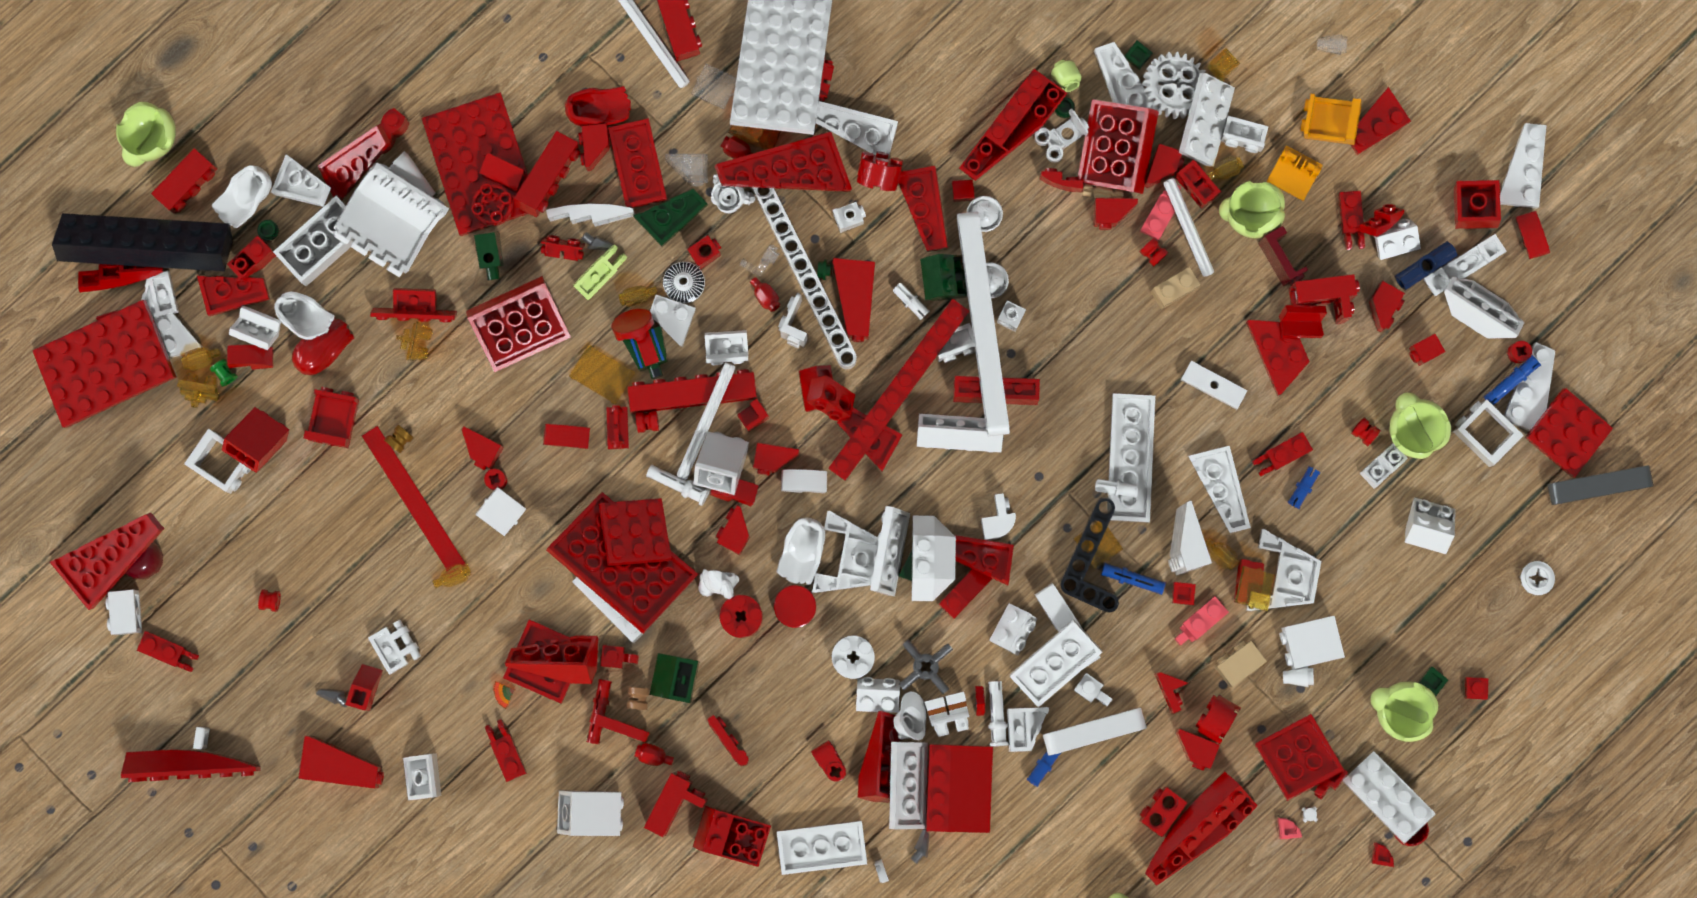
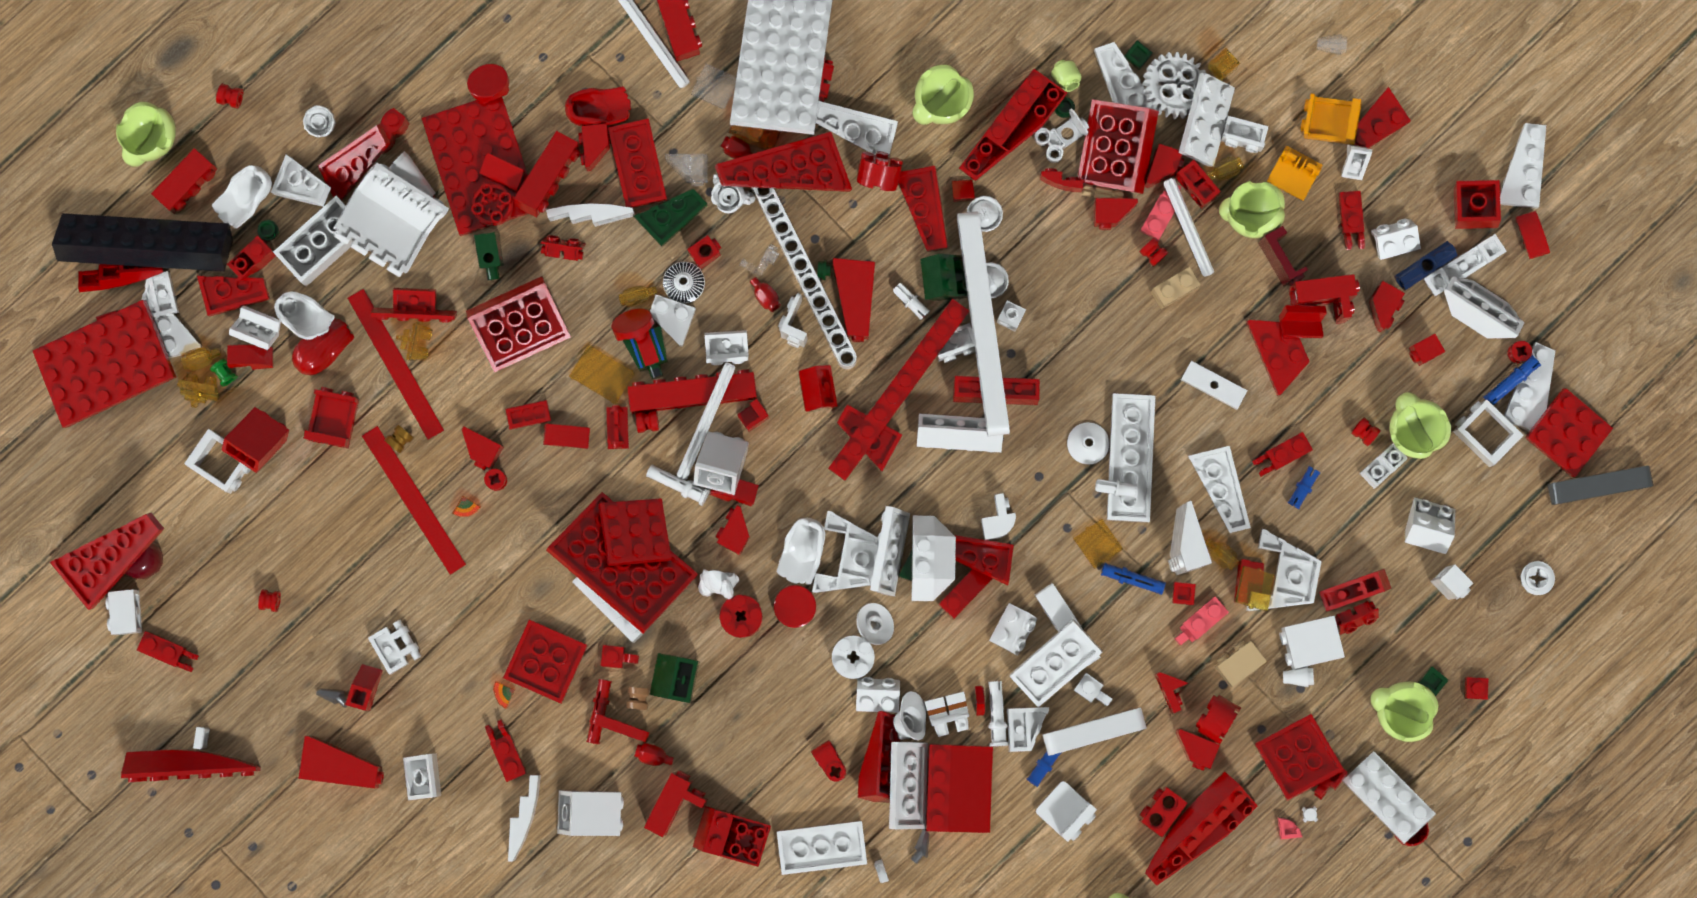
clear yellow plant [432,563,471,588] -> none
white piece [476,487,526,536] -> none
red wedge [505,635,598,684] -> none
yellowish green hinge [573,244,627,300] -> none
flat silver bar [581,232,614,251] -> none
red hinge [707,715,749,766] -> none
red slope [753,443,800,476] -> none
white slope [781,469,827,493] -> none
red brick [806,375,856,421] -> none
white brick [833,202,866,233] -> none
flat silver bar [899,639,953,694] -> none
black beam [1060,497,1119,613] -> none
red slope [1360,204,1404,237] -> none
red tile [1371,842,1394,867] -> none
none -> red wheel [216,83,244,109]
none -> white hair [303,105,336,138]
none -> red sticker [347,289,444,440]
none -> clear orange tile [452,496,481,517]
none -> red tile [467,64,509,104]
none -> red plate [505,400,552,430]
none -> white slope [508,775,541,862]
none -> white dish [856,603,894,645]
none -> yellowish green piece [912,65,974,125]
none -> white bracket [1036,781,1097,842]
none -> white dish [1067,422,1109,465]
none -> red slope [1319,569,1392,612]
none -> red hinge [1335,601,1379,635]
none -> white slope [1341,144,1372,180]
none -> white brick [1430,565,1473,600]

